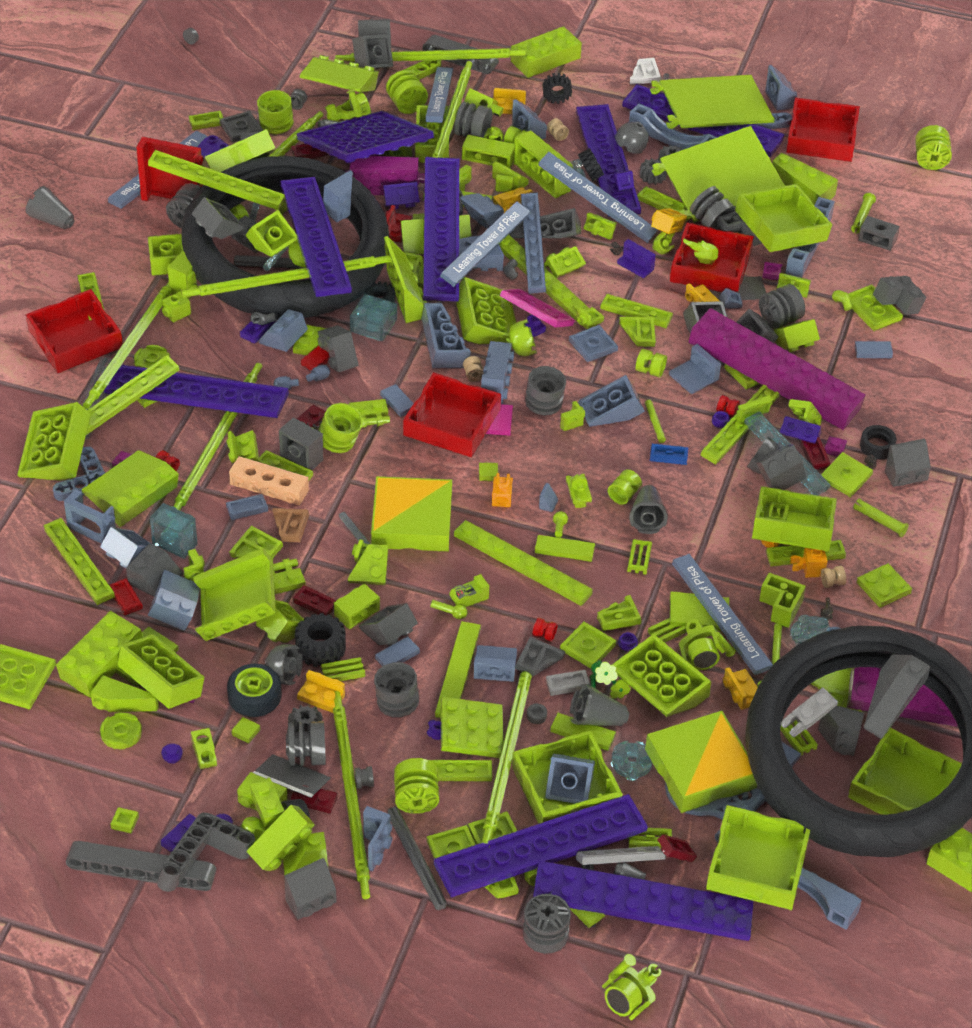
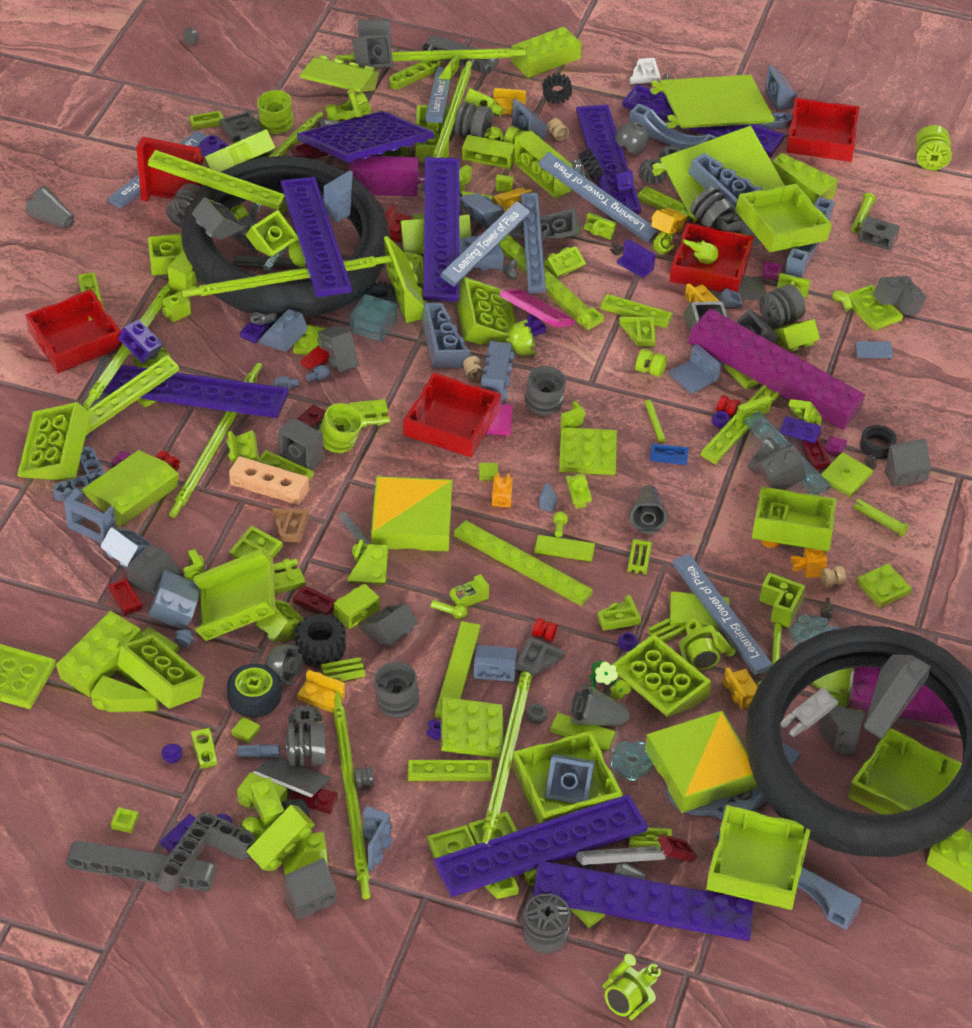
lime plate [44,518,115,605] -> none
lime tile [100,712,142,749] -> none
clear light blue brick [150,503,198,559] -> none
sand blue tile [226,494,268,520] -> none
dark grey wheel [290,89,307,110] -> none
sand blue tile [375,636,420,666] -> none
sand blue tile [380,384,414,417] -> none
dark purple bracket [383,182,420,210] -> none
lime wheel [386,70,428,114] -> none
dark grey axle [387,806,447,911] -> none
lime wheel [394,758,439,814] -> none
lime panel [492,161,529,190] -> none
light grey plate [546,670,590,696] -> none
lime plate [560,622,616,669] -> none
sand blue plate [569,325,618,362] -> none
sand blue slope [578,375,645,427] -> none
lime wheel [607,469,642,505] -> none
lime tile [766,540,846,567] -> none
lime tile [780,720,818,756] -> none
none -> dark purple brick [118,319,163,363]
none -> sand blue plate [175,629,195,647]
none -> sand blue axle [238,743,280,760]
none -> lime slope [439,53,460,80]
none -> lime plate [559,427,617,475]
none -> sand blue wedge [688,153,763,207]

